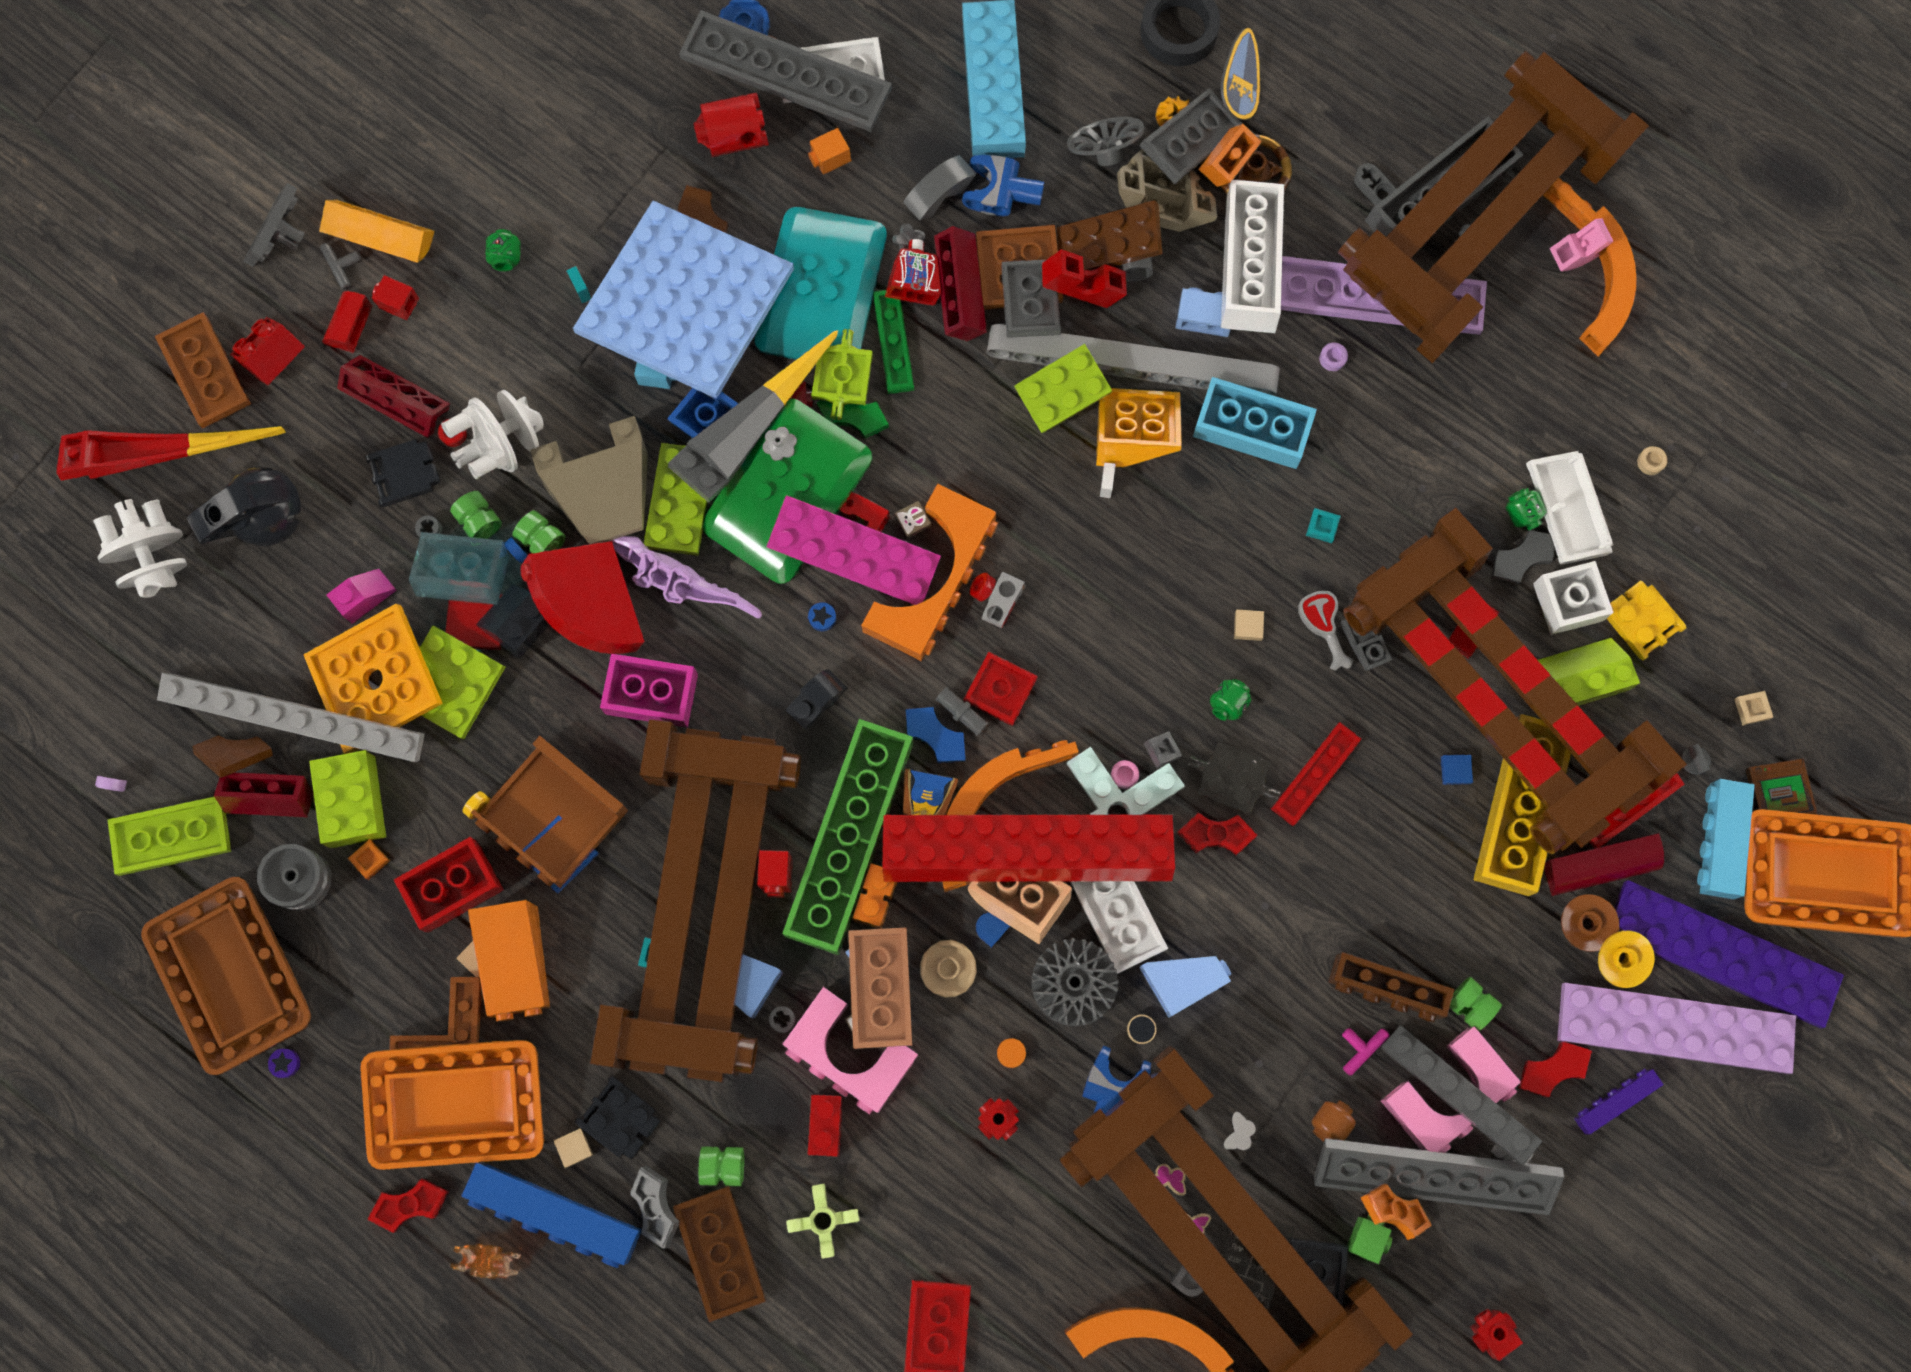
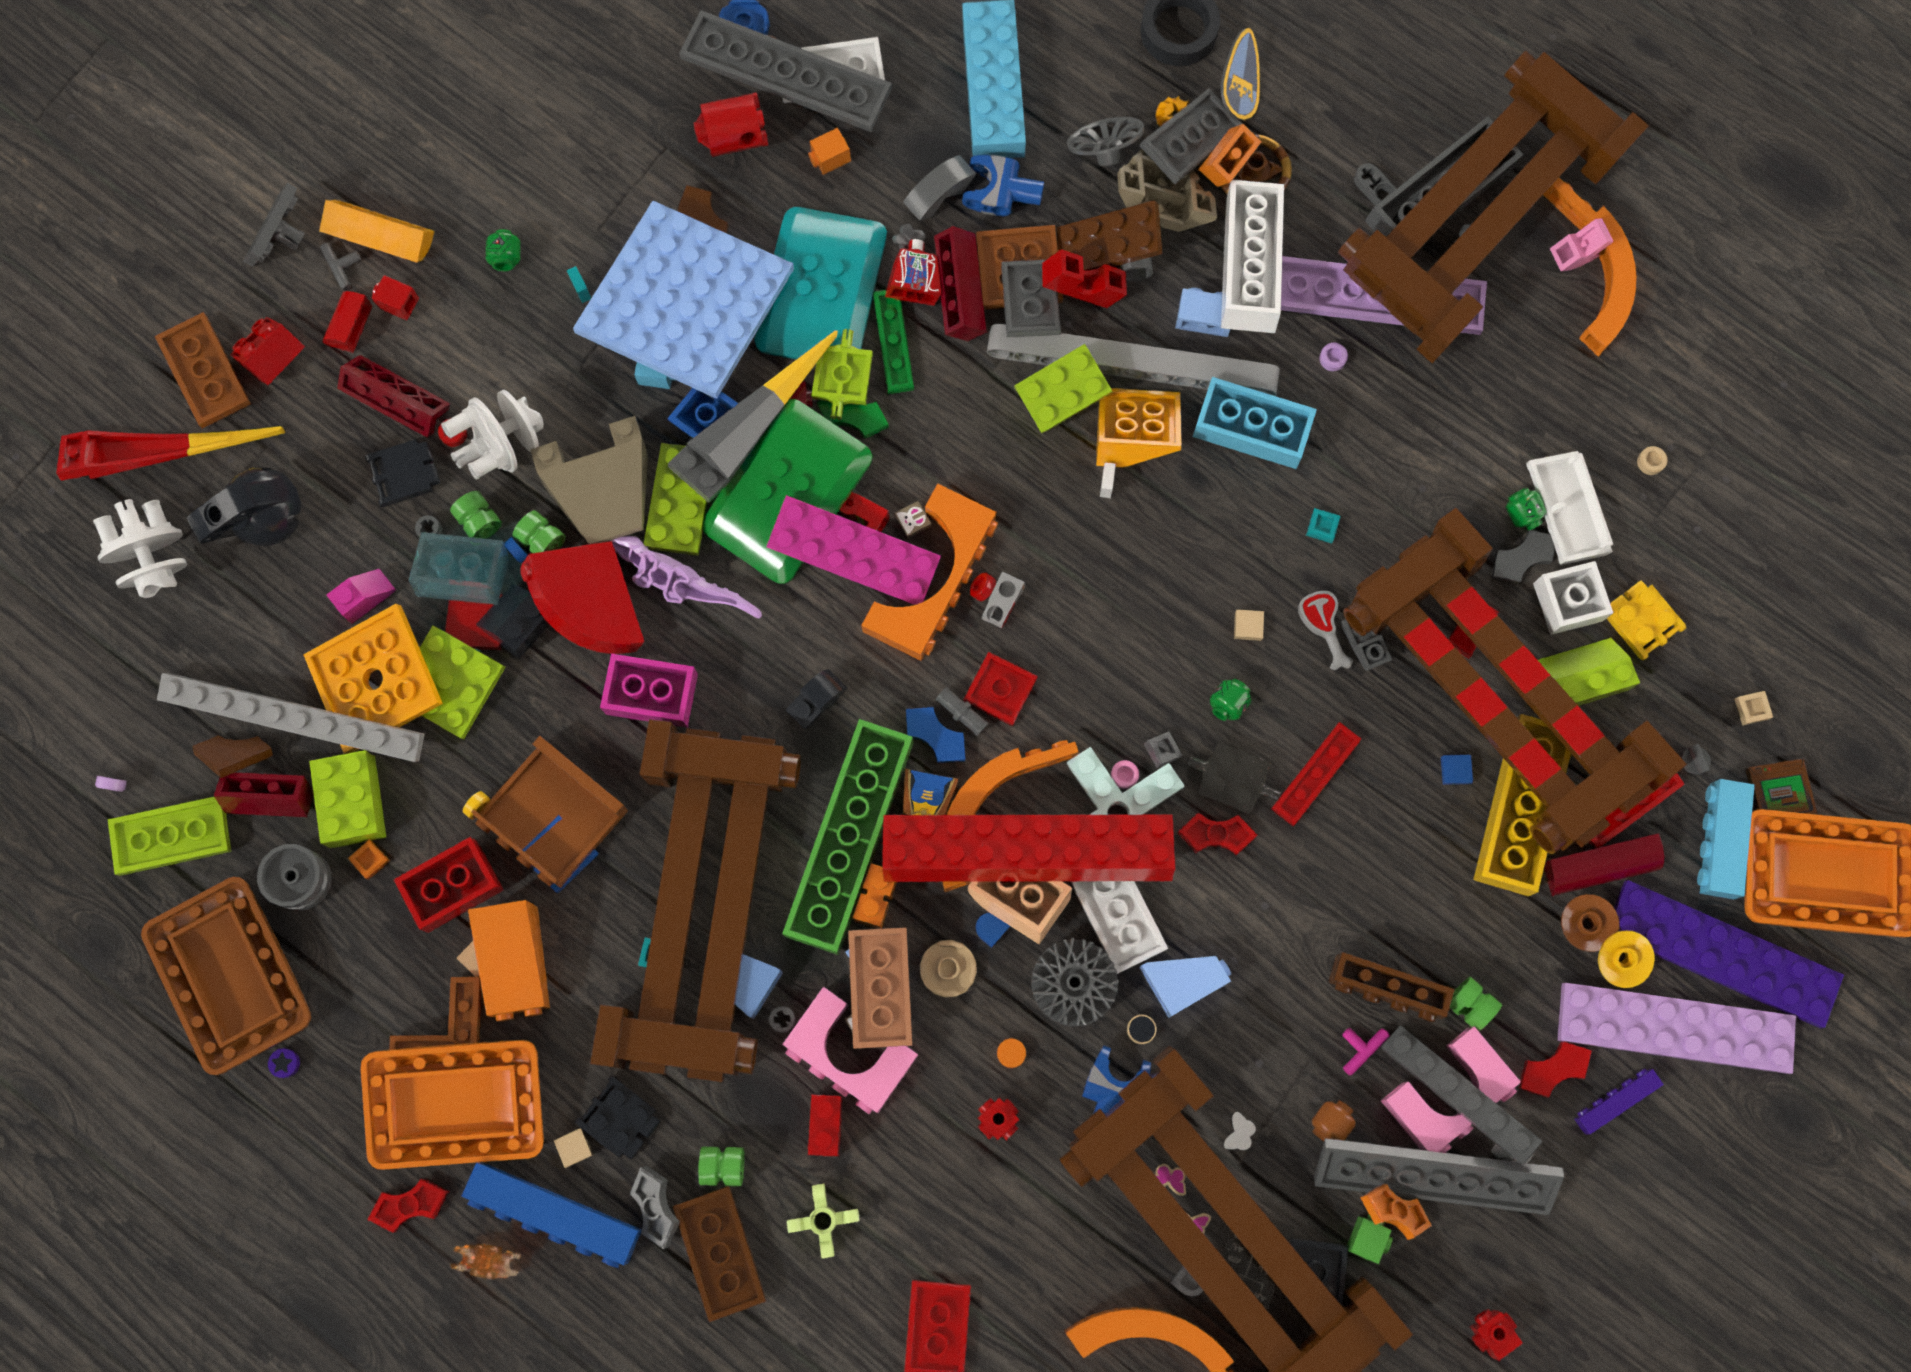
red brick [758,850,793,897] -> none
light grey plant [763,427,797,461] -> none
blue tile [808,602,836,631] -> none

